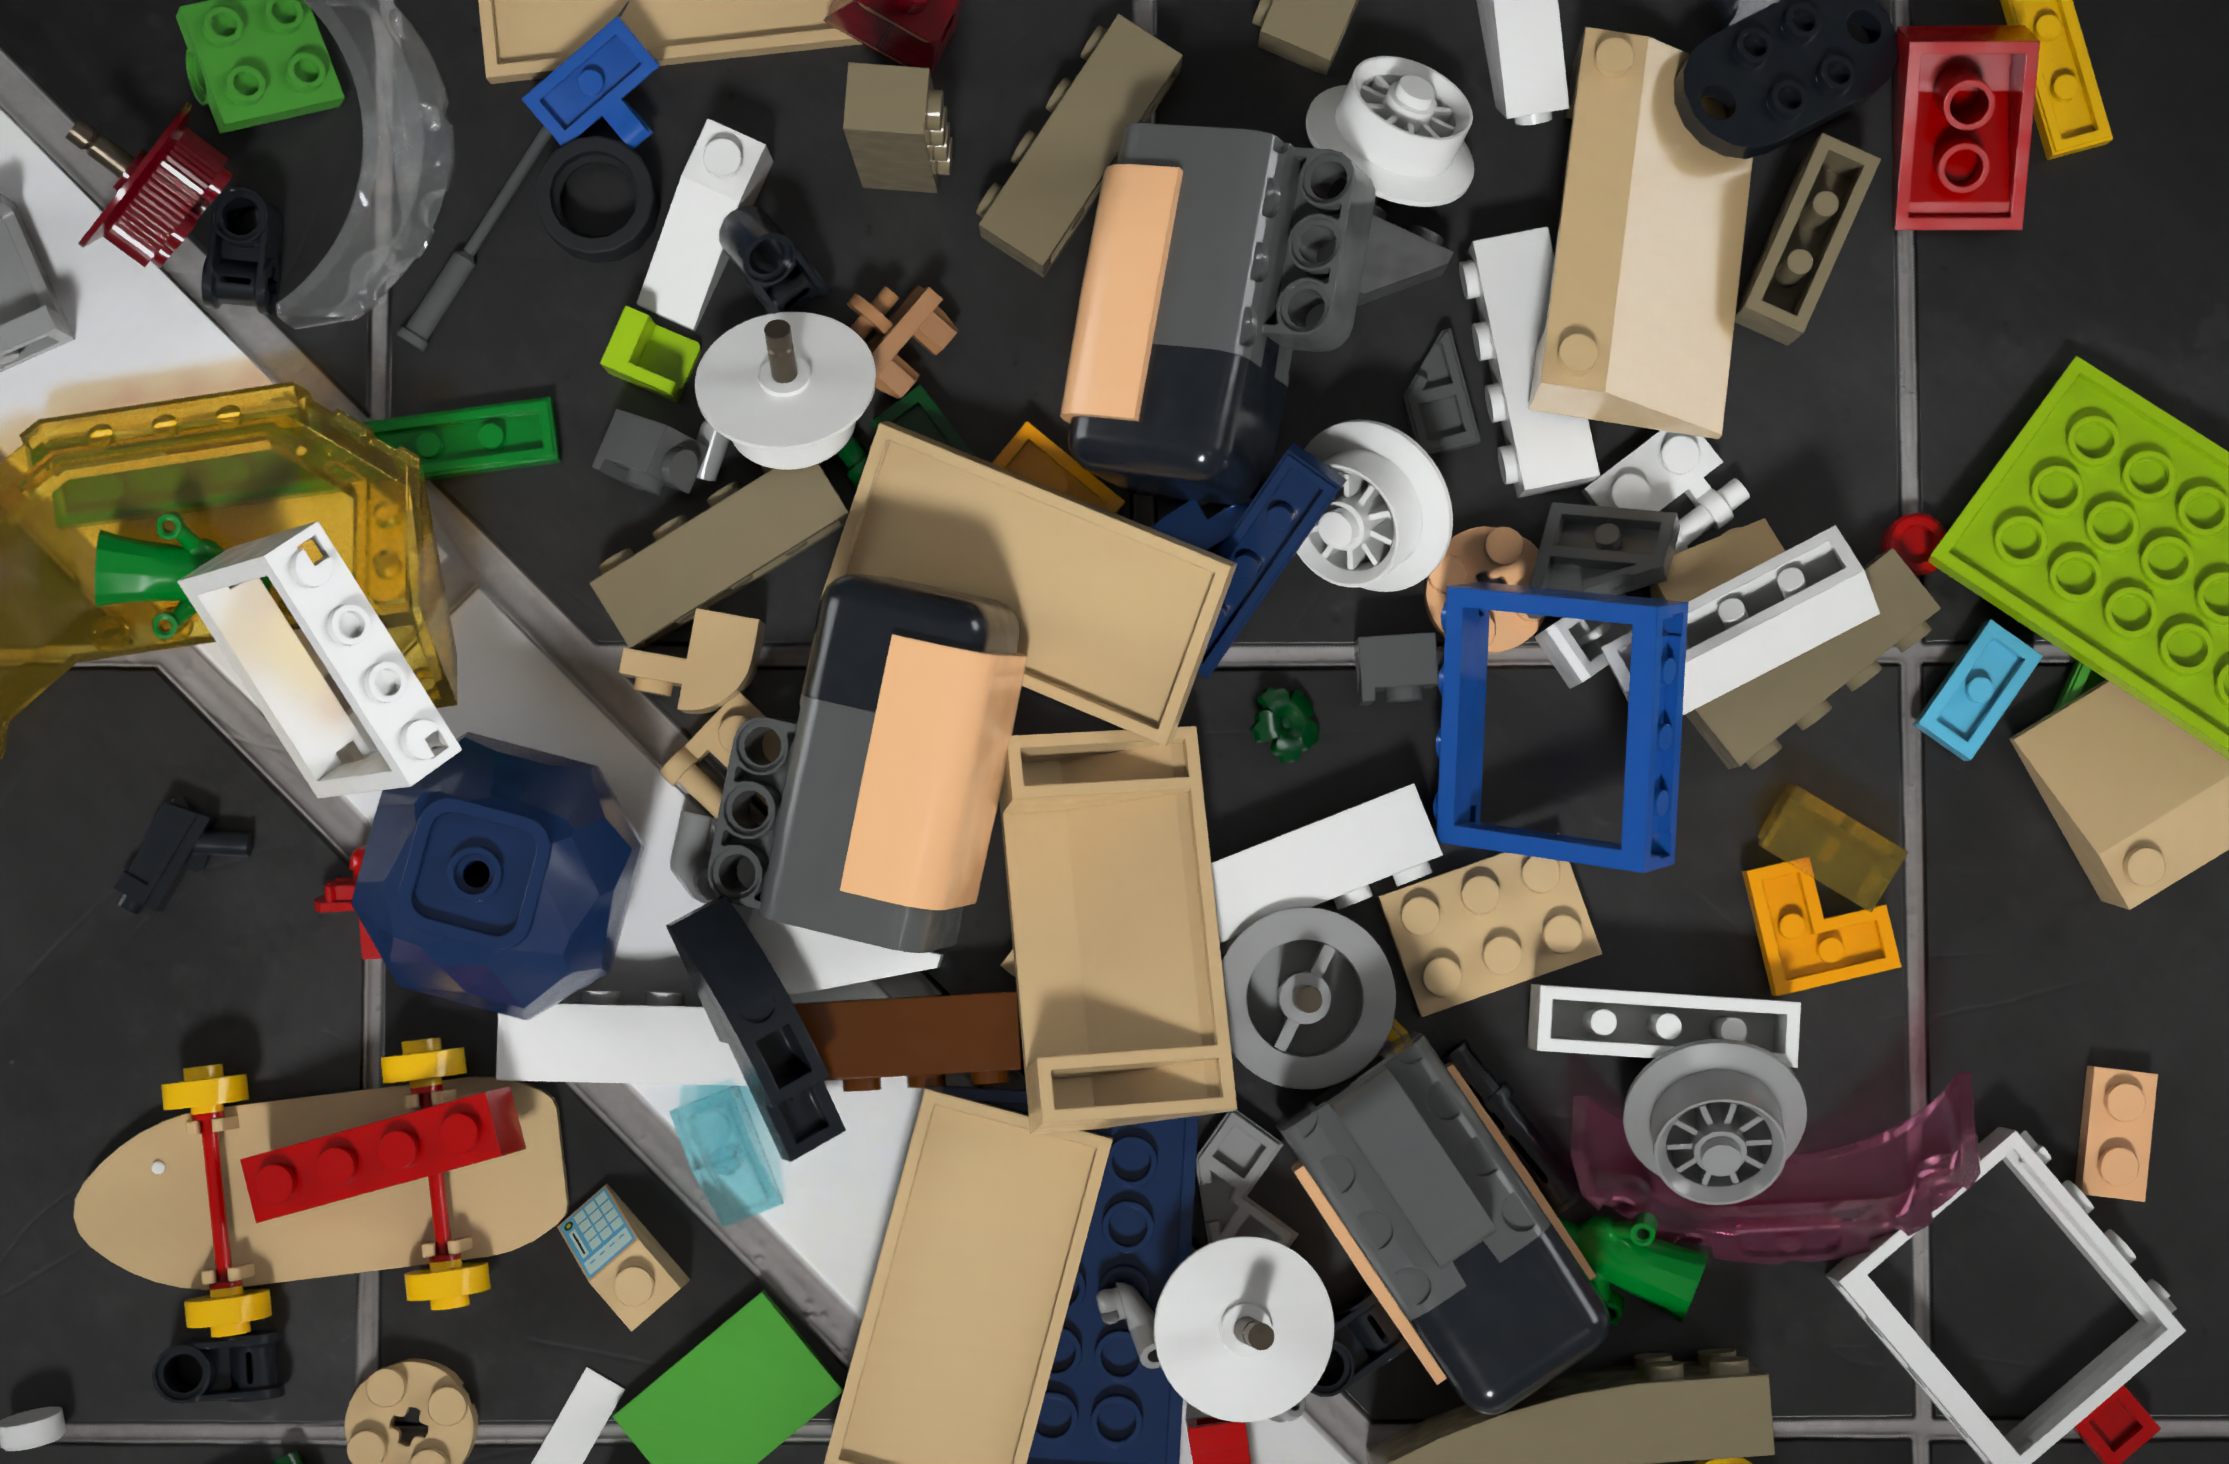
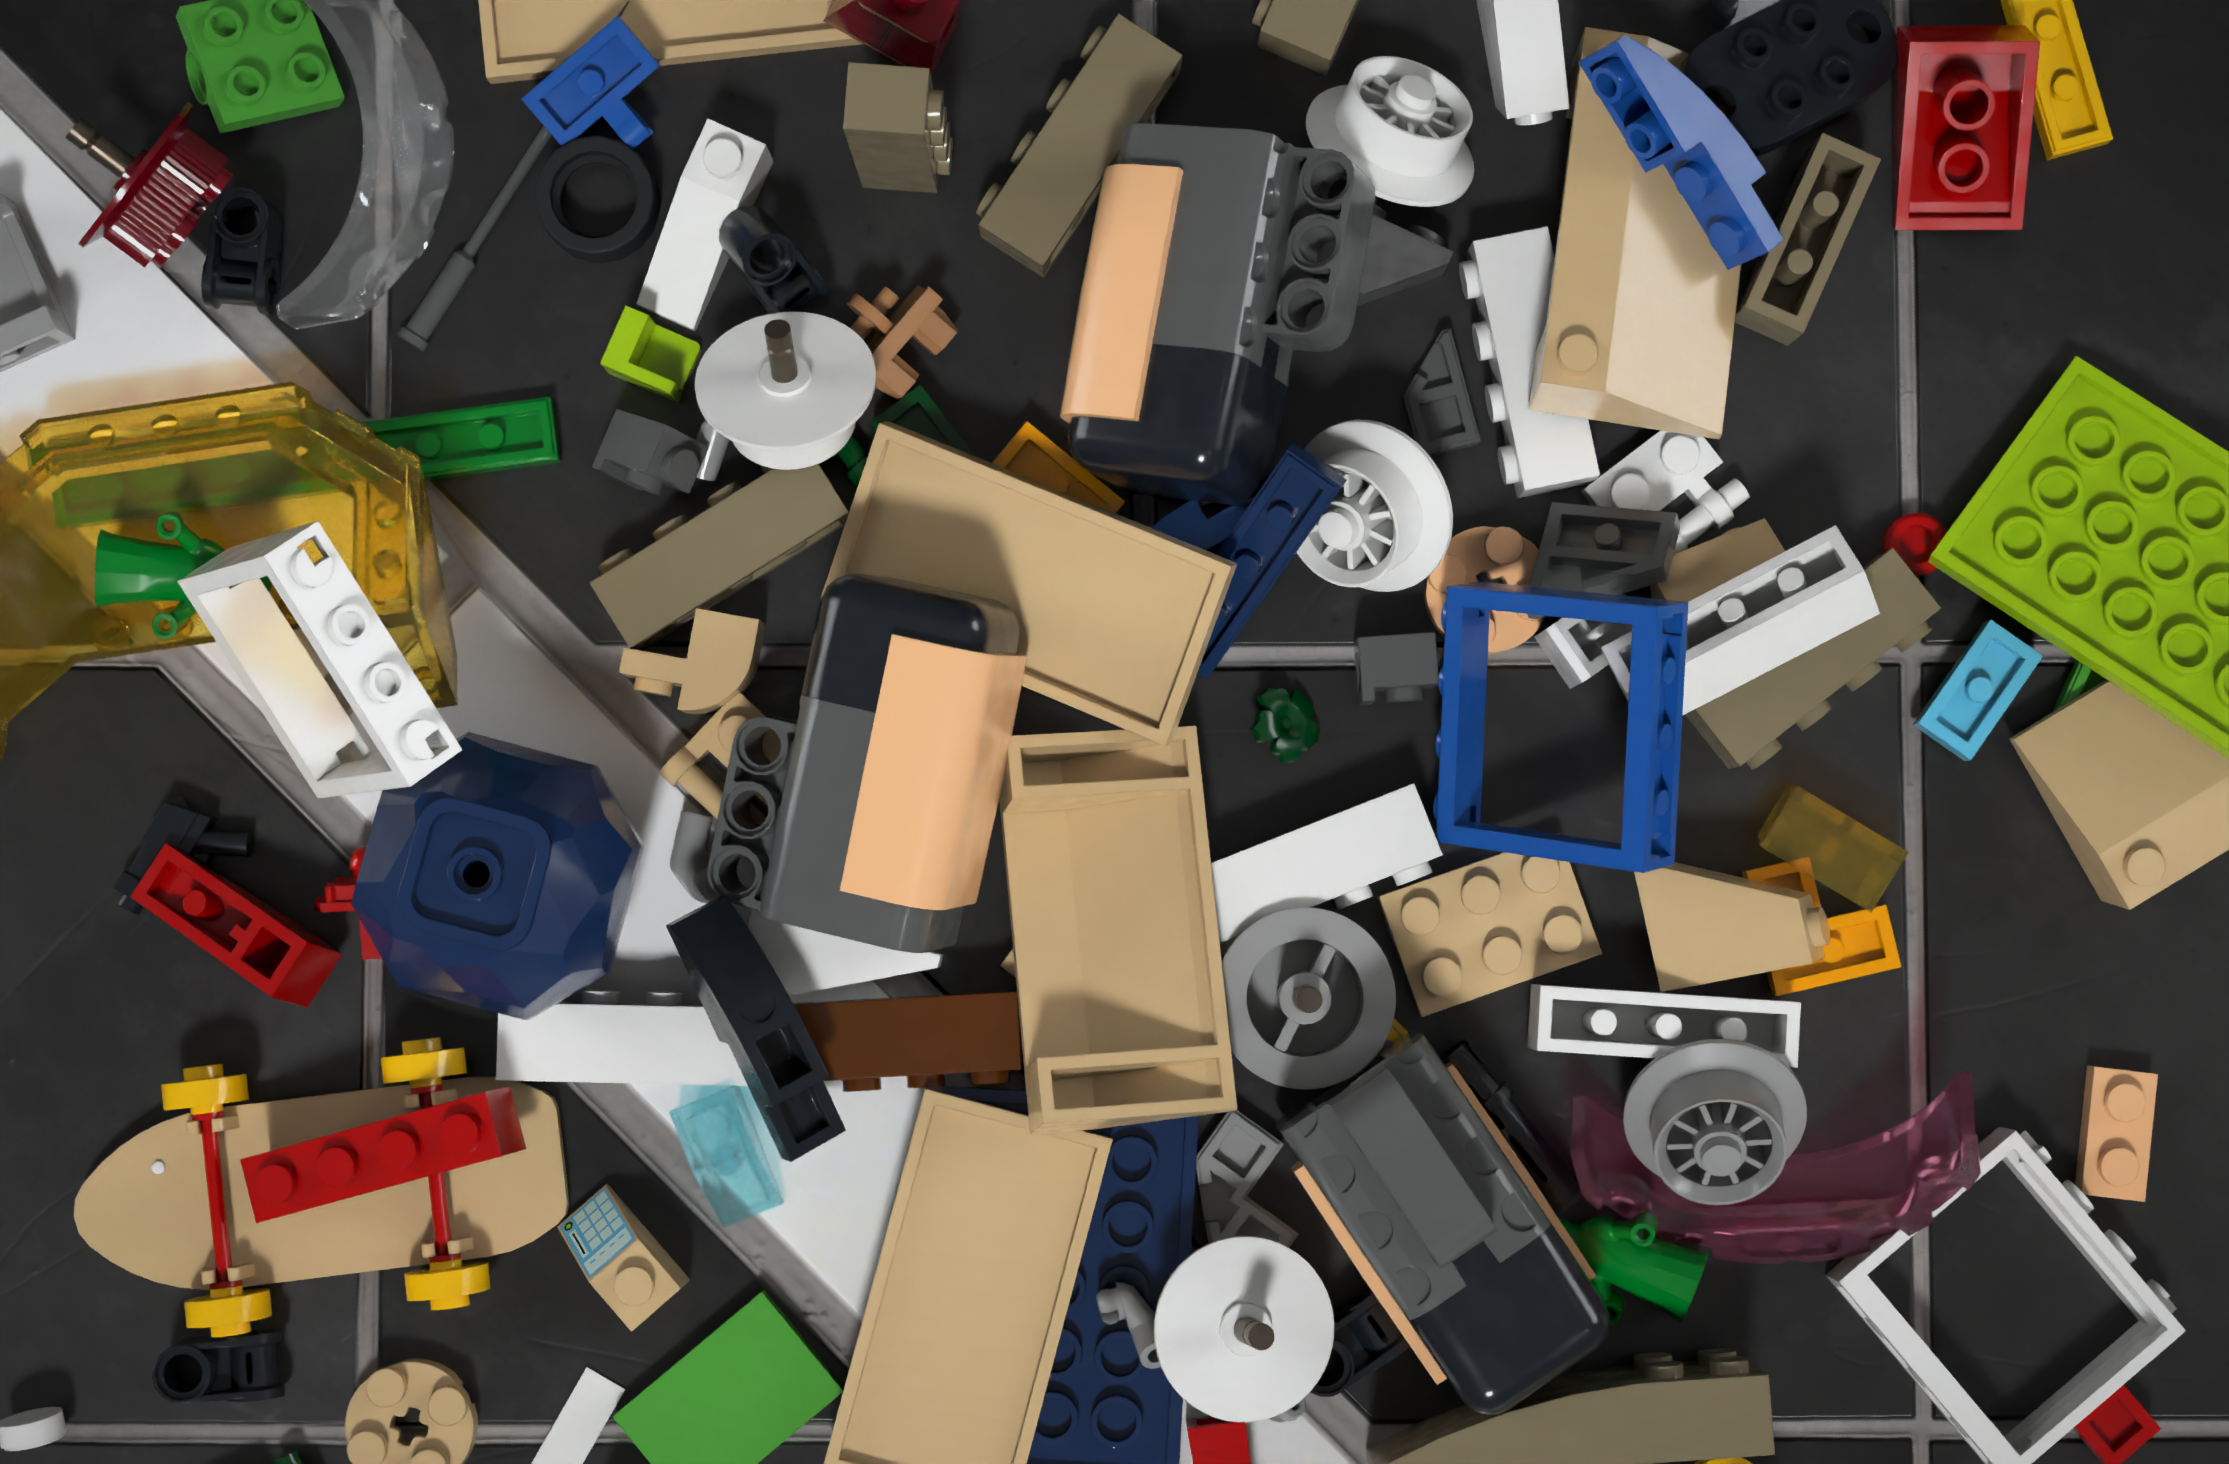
none -> red slope [130,843,342,1008]
none -> blue slope [1578,35,1784,270]
none -> tan slope [1634,862,1830,992]

